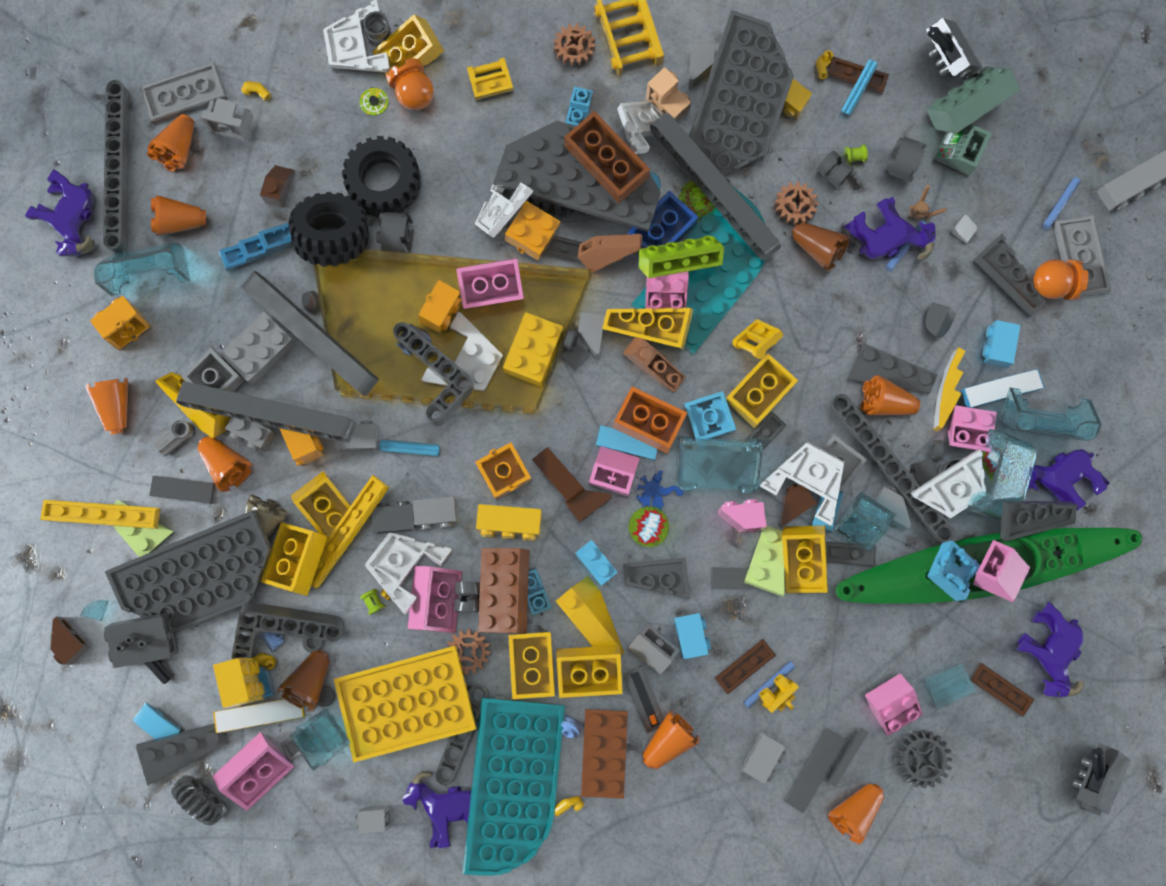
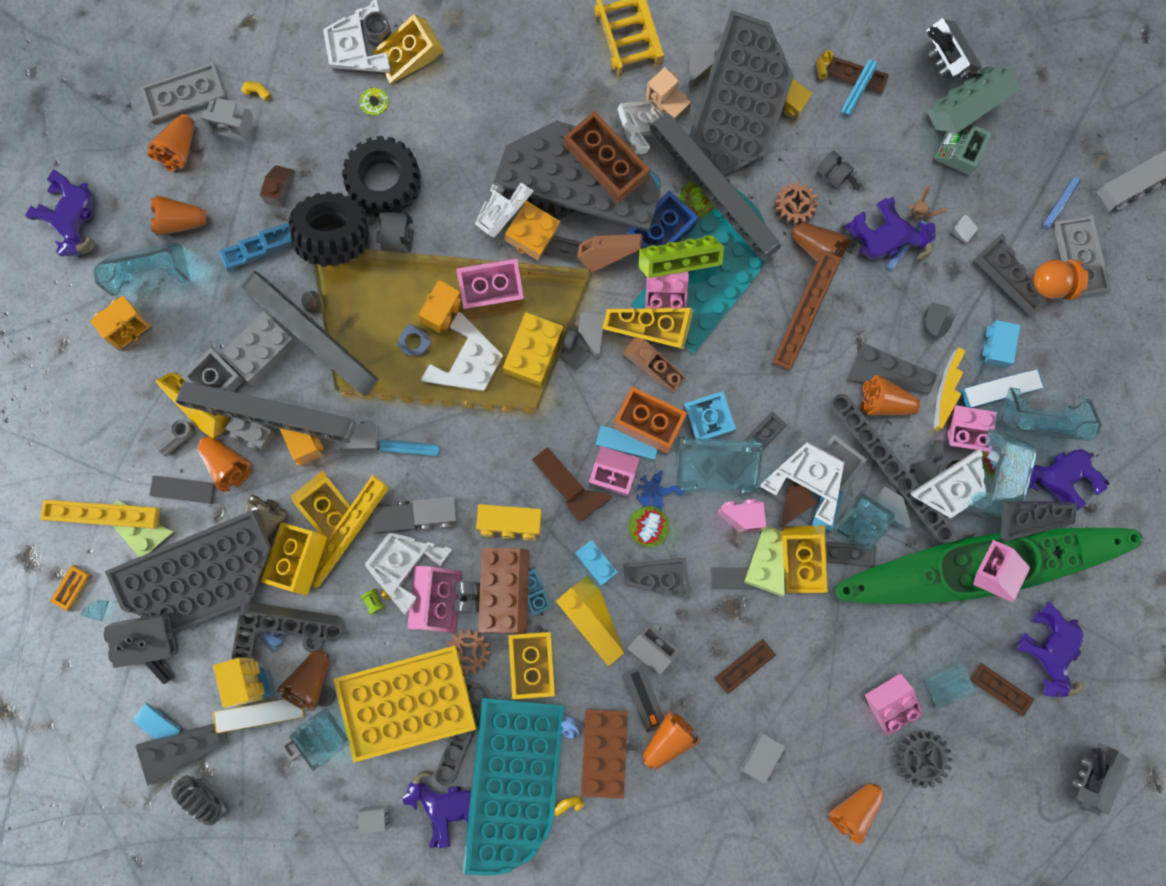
reddish brown slope [50,617,90,665] -> none
orange cone [85,378,129,435] -> none
dark grey beam [103,80,130,255] -> none
bright pink slope [212,732,294,811] -> none
yellow arm [252,652,277,670] -> none
orange tile [386,58,434,111] -> none
dark grey beam [393,322,474,426] -> none
yellow plate [467,57,514,100] -> none
light orange brick [475,442,532,501] -> none
nougat gear [553,23,596,67] -> none
yellow brick [556,645,623,698] -> none
medium azure slope [565,87,593,126] -> none
medium azure brick [674,613,711,660] -> none
yellow brick [726,353,798,429] -> none
yellow plate [732,319,784,359] -> none
medium blue bar [743,661,796,708] -> none
yellow hips [759,674,799,713] -> none
dark grey tile [784,728,846,813] -> none
dark grey tile [825,727,869,787] -> none
lime bush [844,144,868,164] -> none
dark grey brick [885,136,927,182] -> none
medium azure brick [927,541,980,601] -> none
none -> light orange tile [50,565,91,612]
none -> dark orange tile [772,250,842,370]

